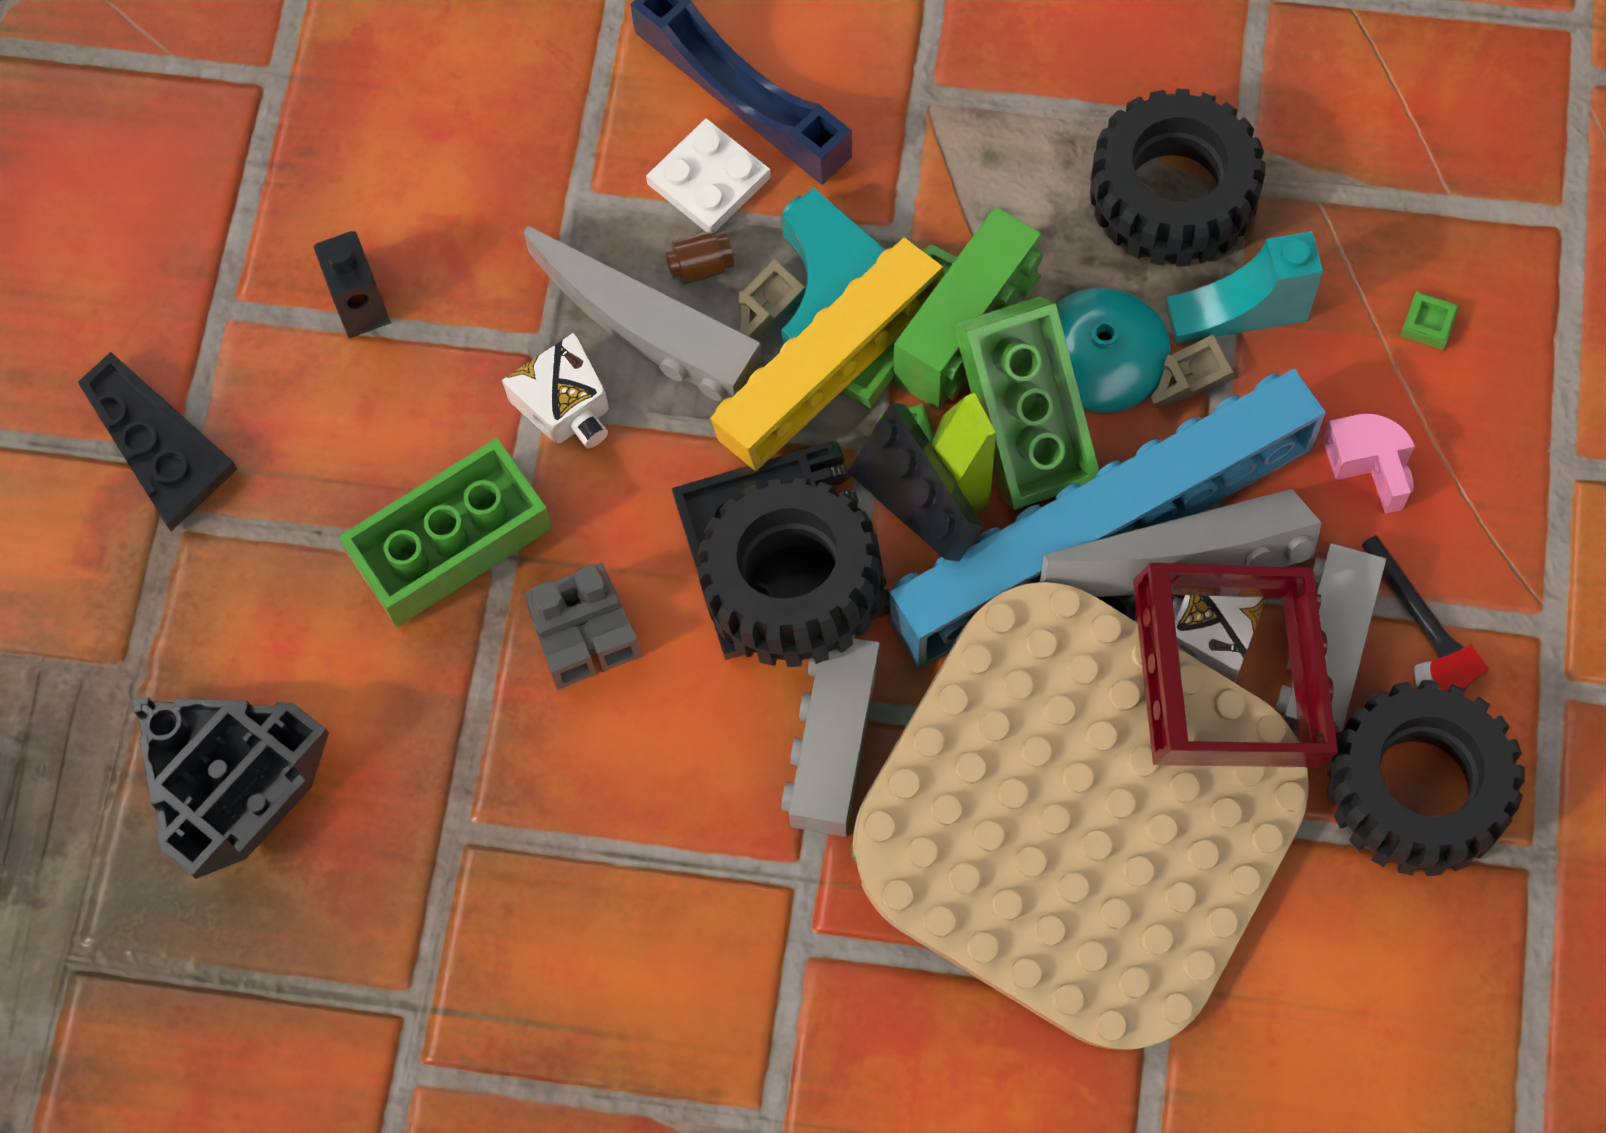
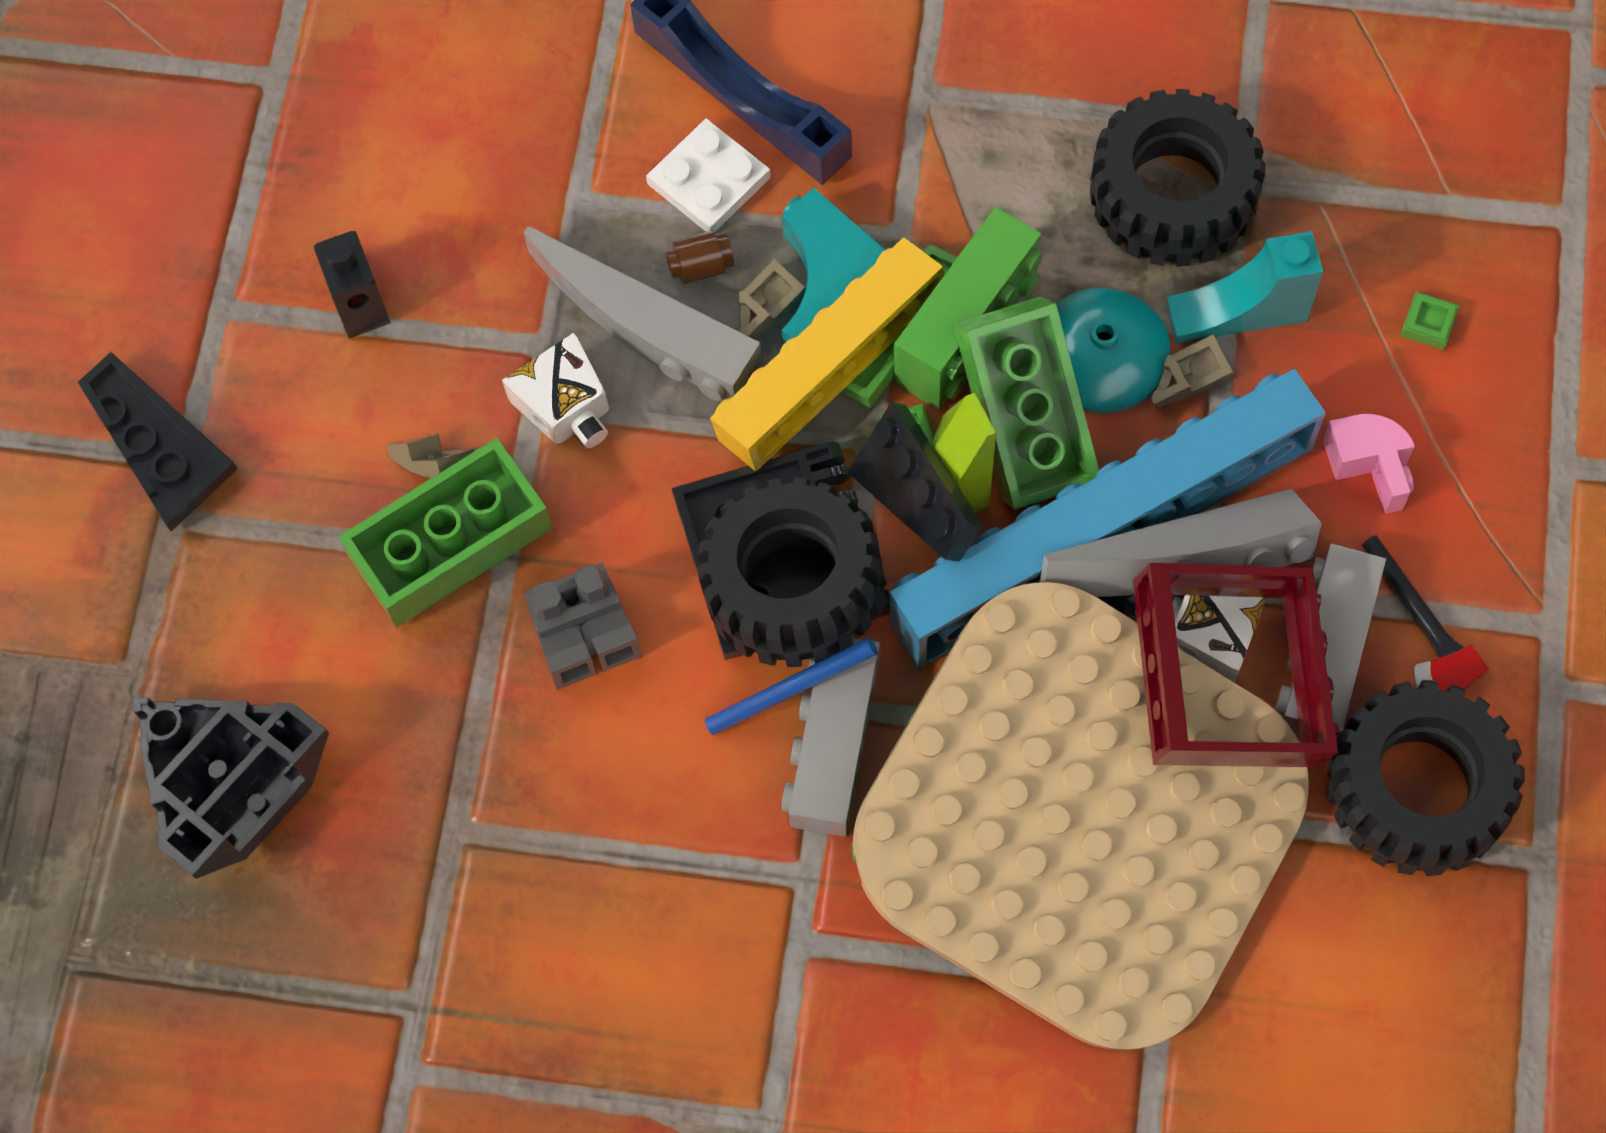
none -> dark tan slope [386,433,474,478]
none -> blue bar [705,637,878,735]

